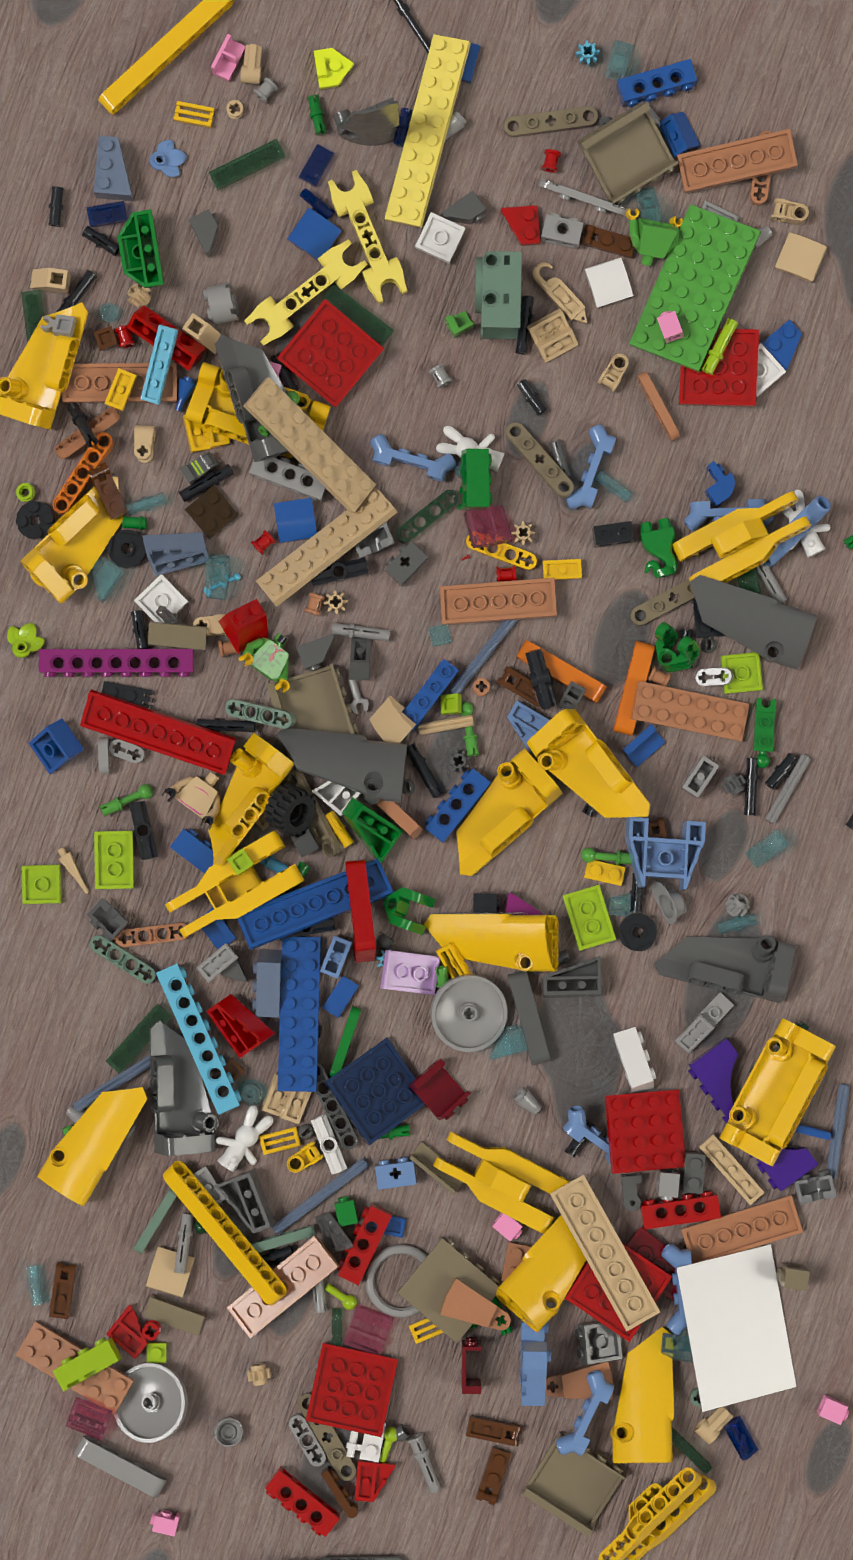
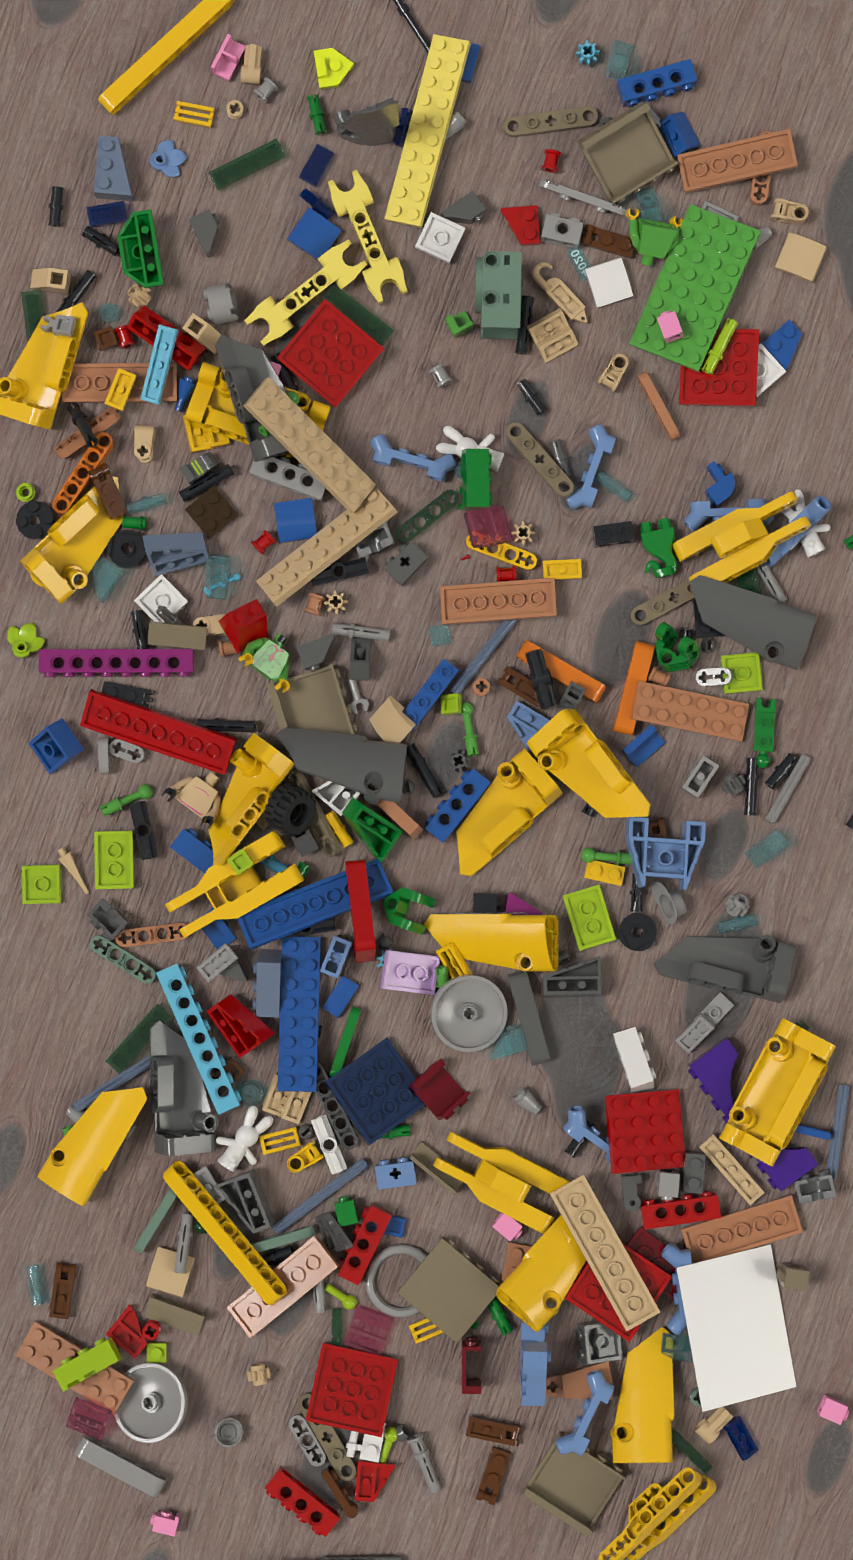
sand green beam [225,699,296,729] -> none
tan axle [418,715,474,735] -> none
nougat piece [440,1278,511,1330] -> none
clear light blue slope [609,893,630,916] -> none
none -> clear light blue sticker [565,245,591,282]

